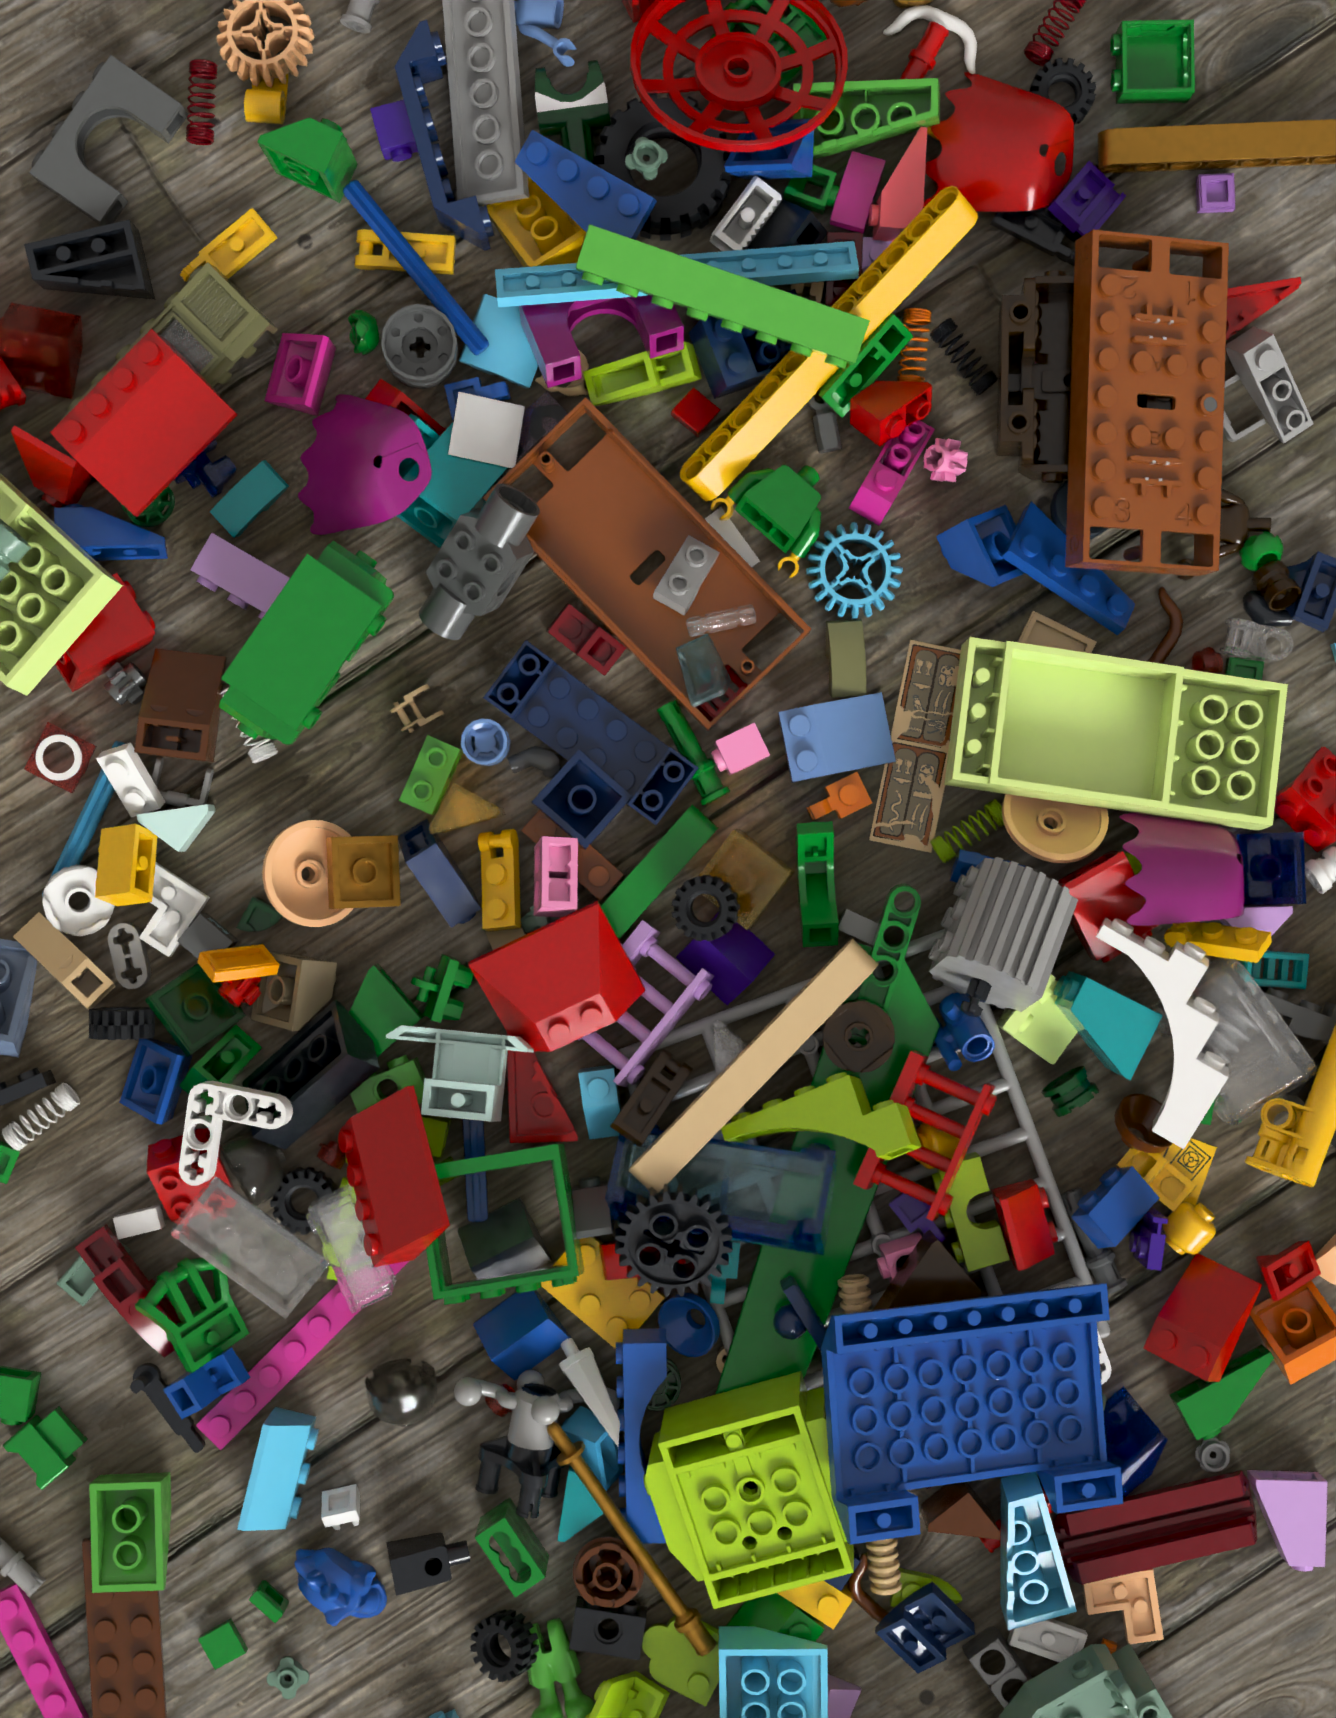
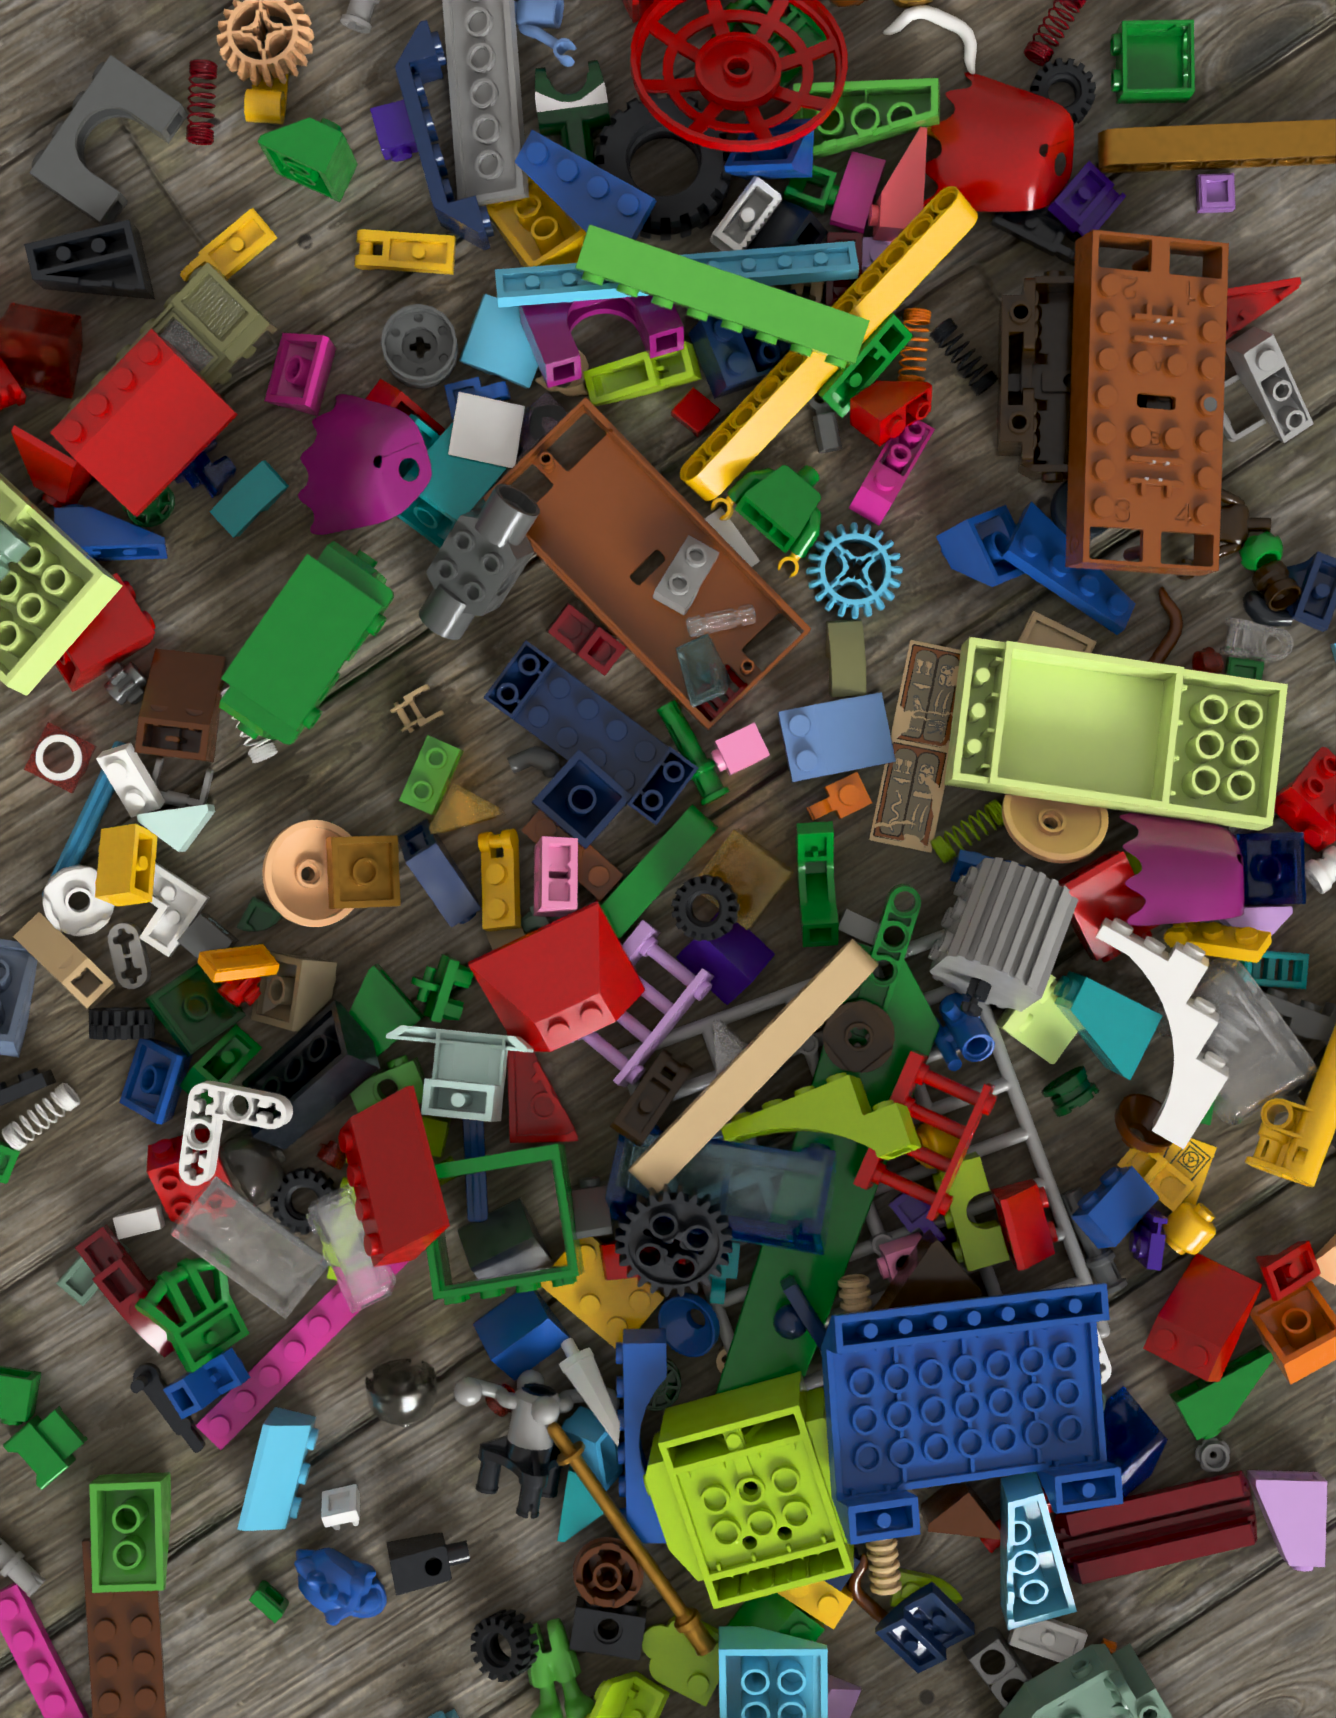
lavender brick [190,533,290,619] -> none
green tile [198,1619,248,1670] -> none
sand green plate [267,1656,310,1700] -> none
blue axle [343,180,489,356] -> none
green plate [348,310,379,356] -> none
medium blue wheel [461,718,511,766] -> none
green piece [475,1497,549,1598] -> none
medium azure slope [578,1064,621,1139] -> none
sand green plate [625,137,668,180] -> none
red pin [900,21,949,79] -> none
bright pink gear [924,438,968,483] -> none
light nougat plate [1082,1568,1164,1644] -> none

